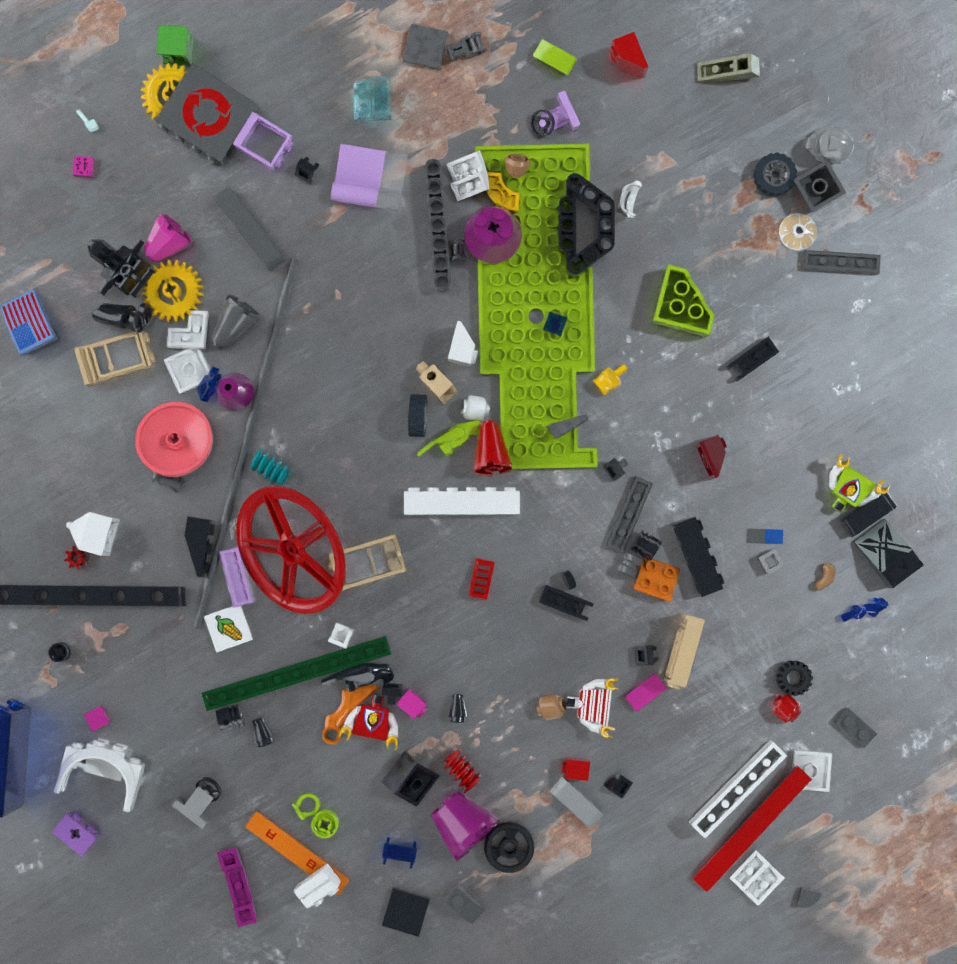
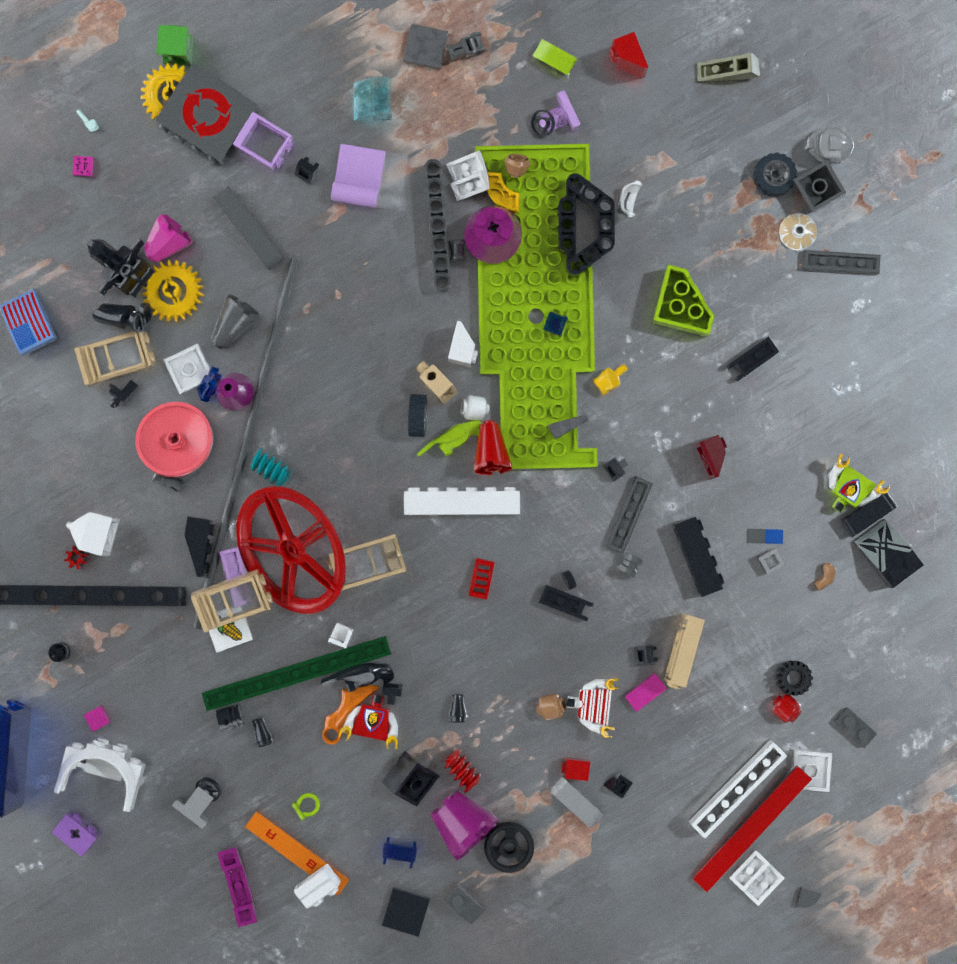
white tile [166,310,209,349] -> none
lime wheel [311,809,339,838] -> none
dark pink brick [396,688,427,719] -> none
black piece [630,530,662,561] -> none
orange hinge [634,558,680,602] -> none
clear blue animal [840,597,889,622] -> none
none -> black piece [109,380,139,408]
none -> tan door [191,569,273,633]

